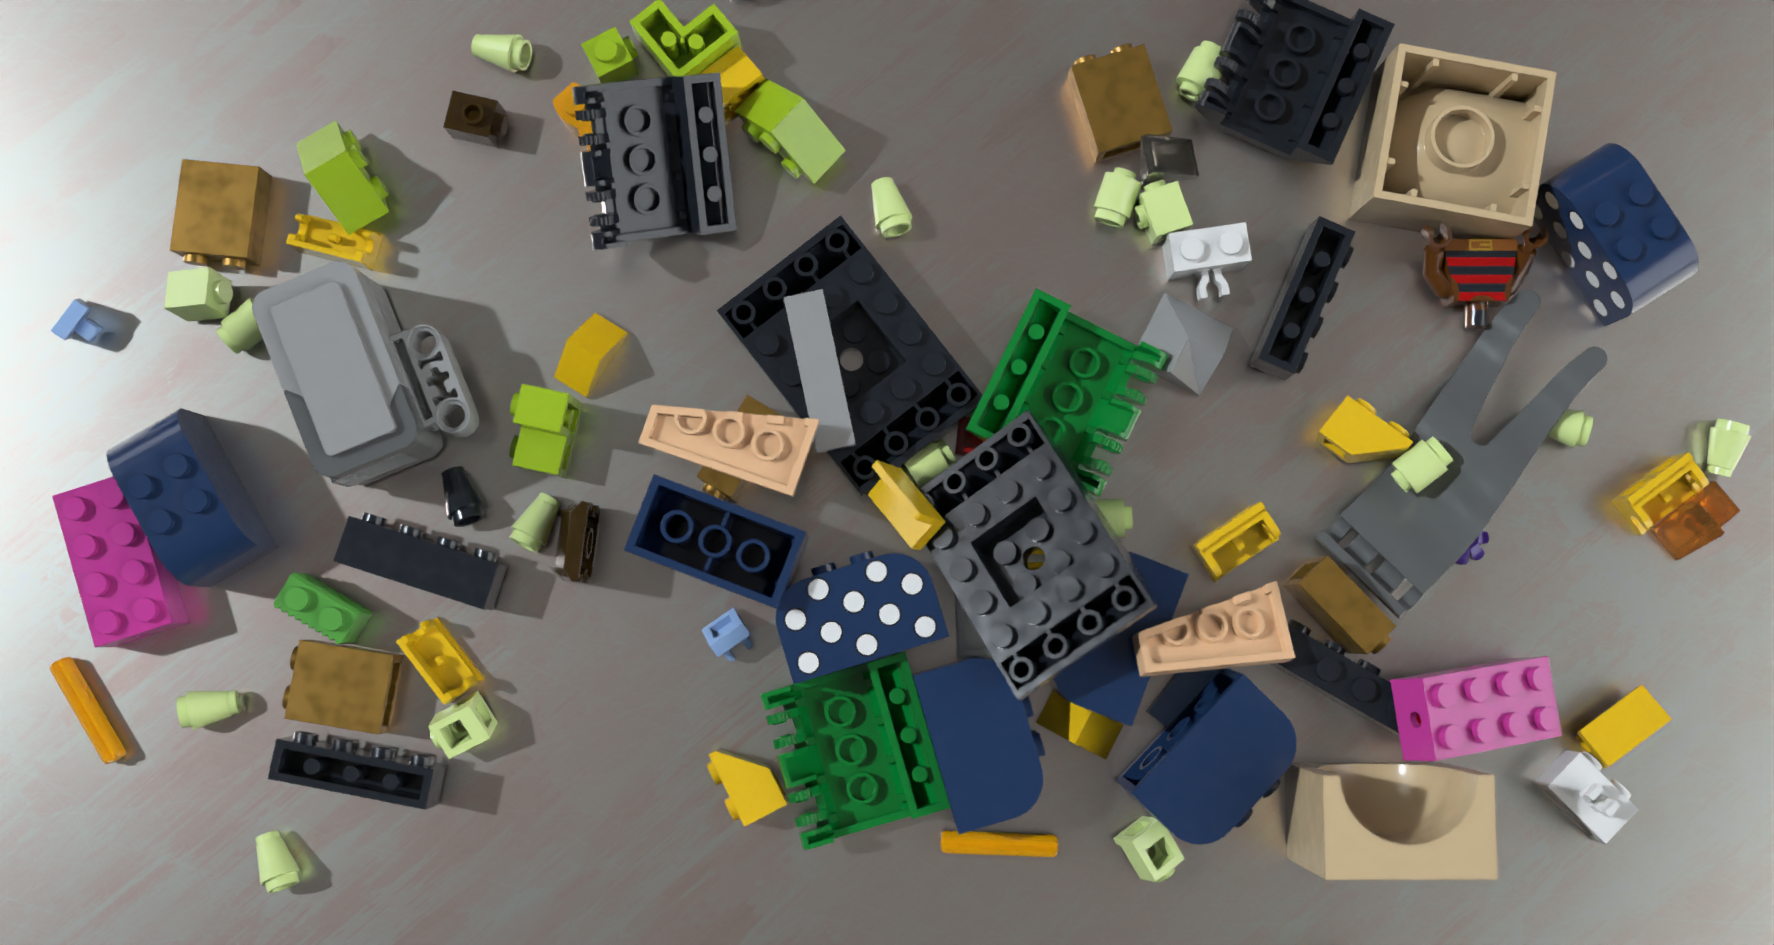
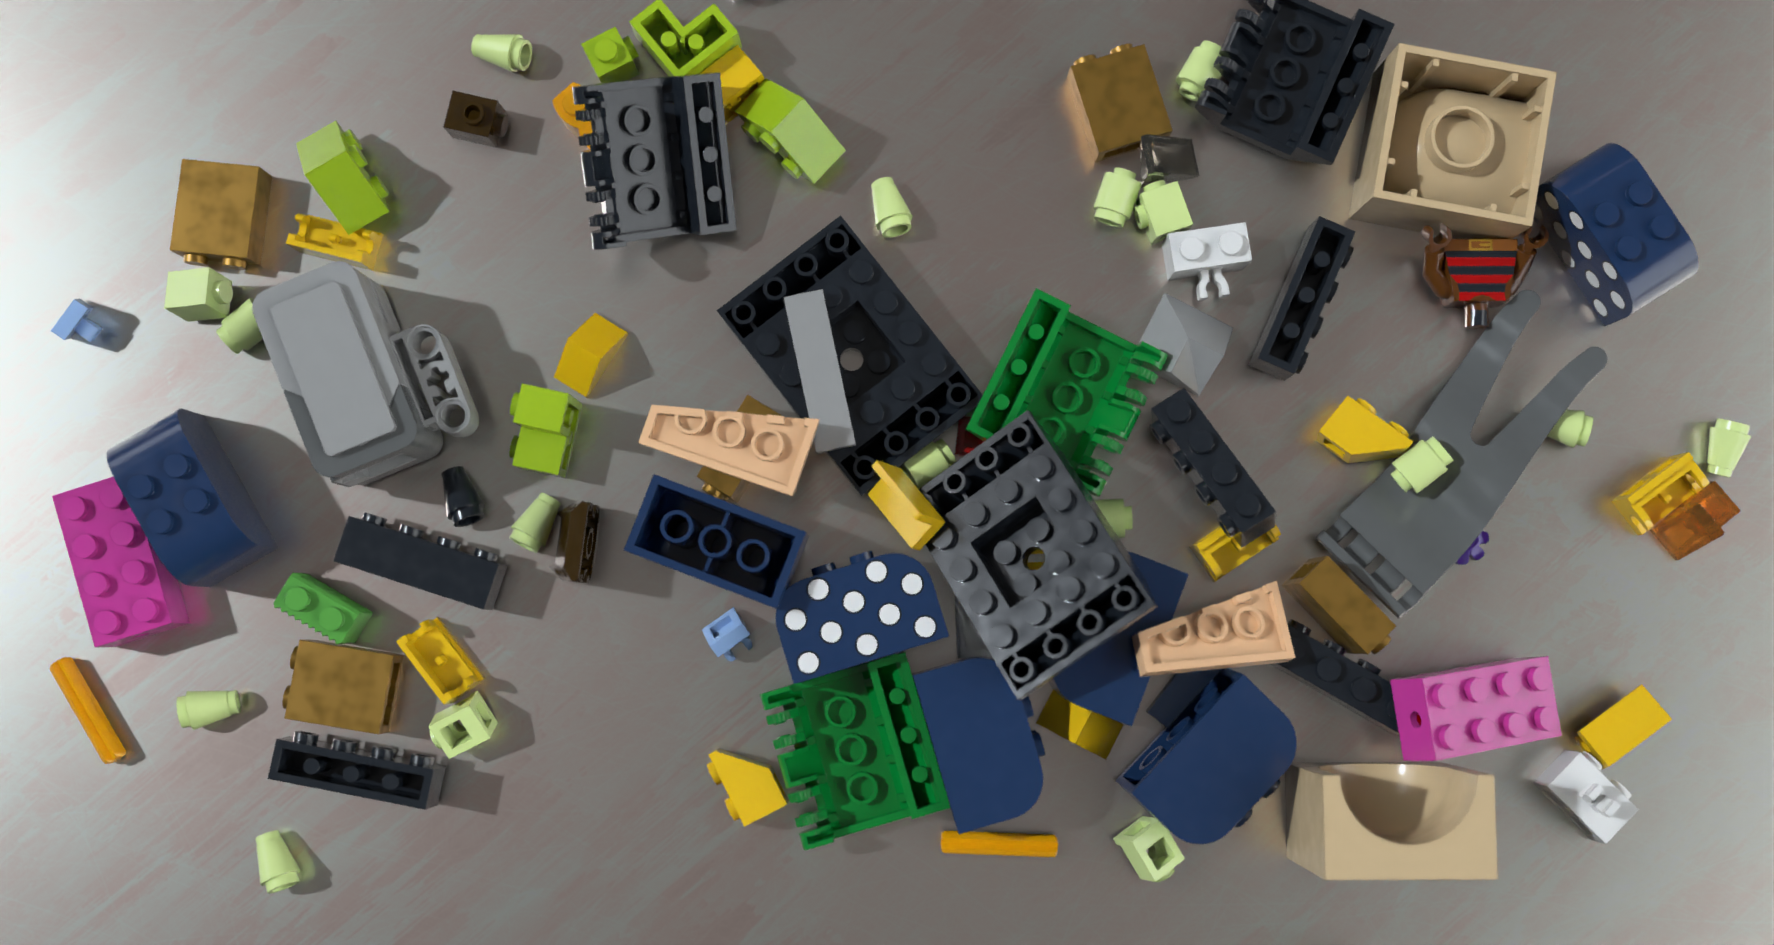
none -> black brick [1149,388,1276,548]

